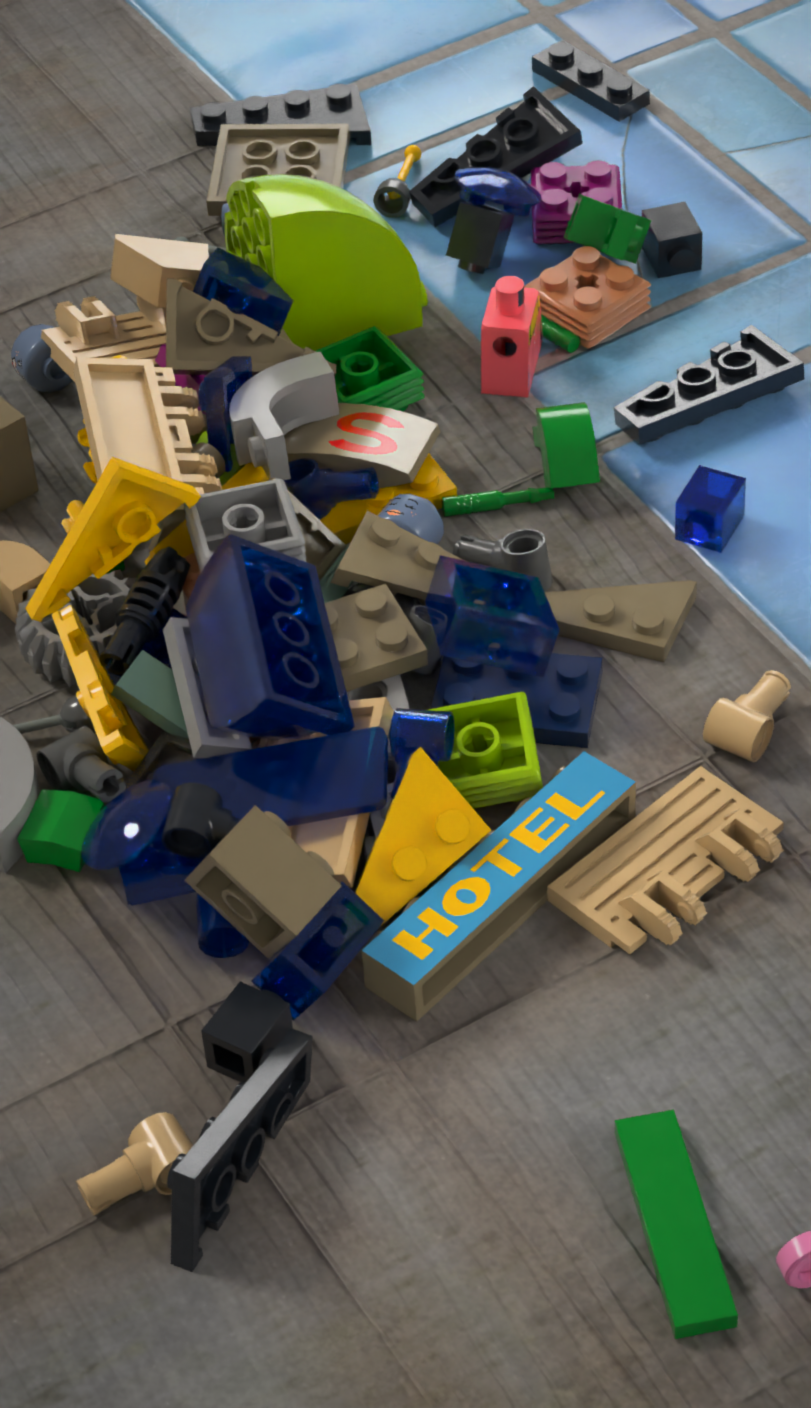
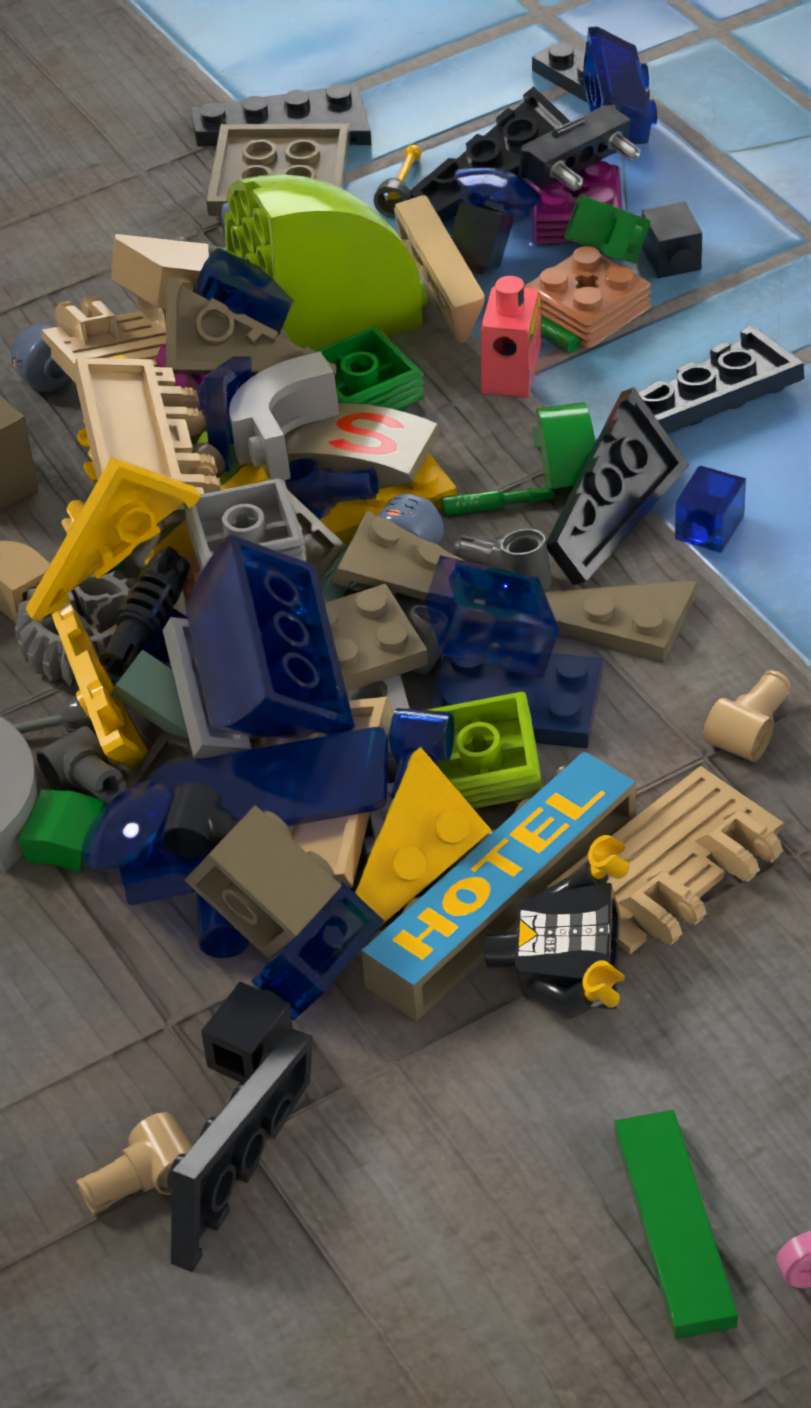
none -> tan slope [394,195,485,344]
none -> torso [484,835,629,1019]
none -> black piece [519,103,641,191]
none -> black wing [546,387,689,586]
none -> clear blue slope [582,26,657,145]

